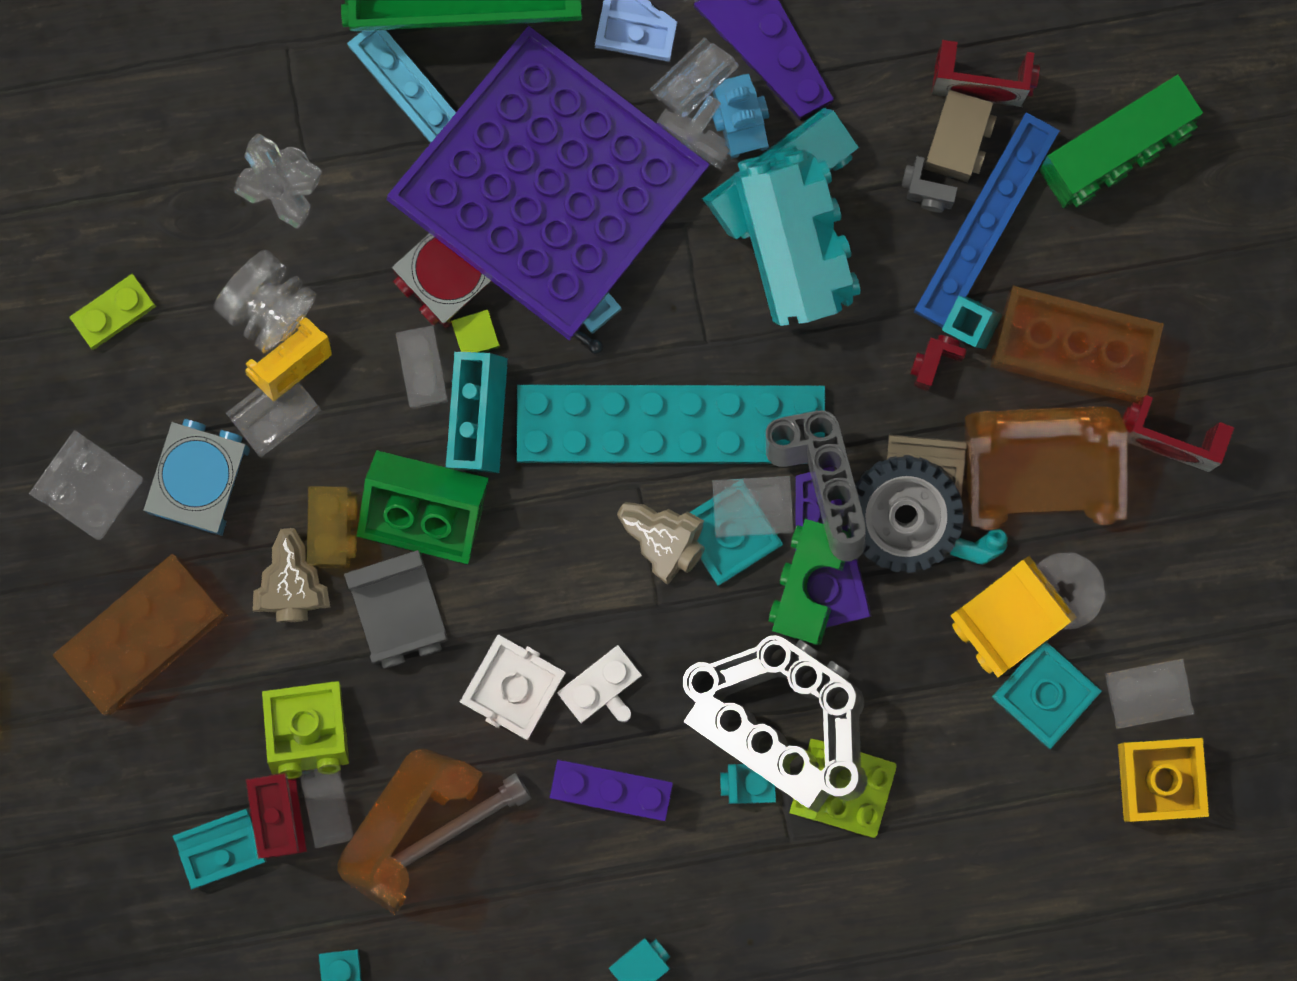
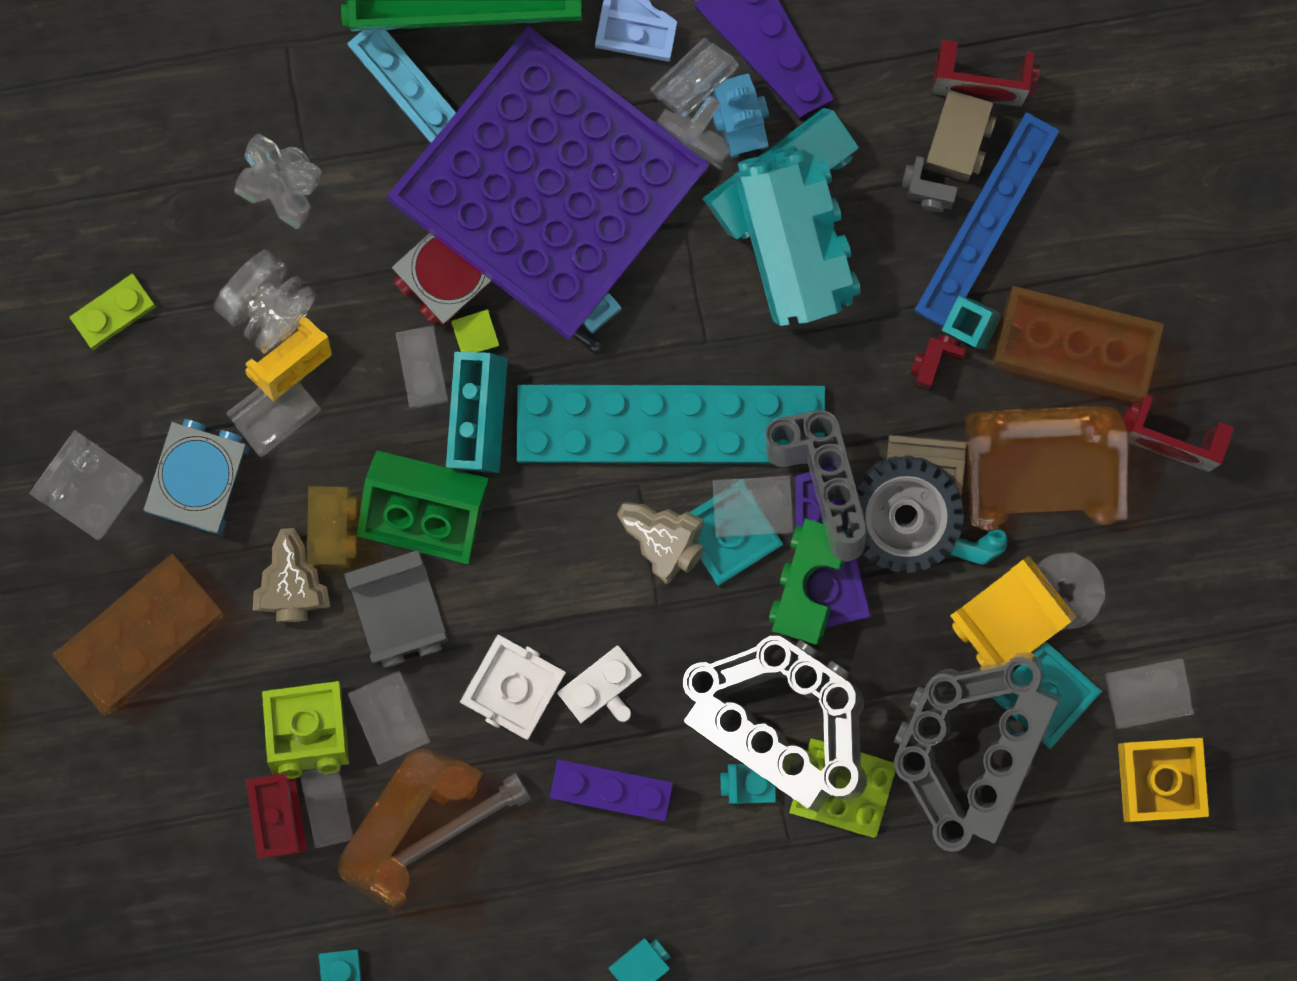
teal plate [173,809,267,889] -> none
green brick [1039,75,1203,209] -> none
none -> clear plate [348,671,431,765]
none -> dark grey brick [894,652,1061,852]

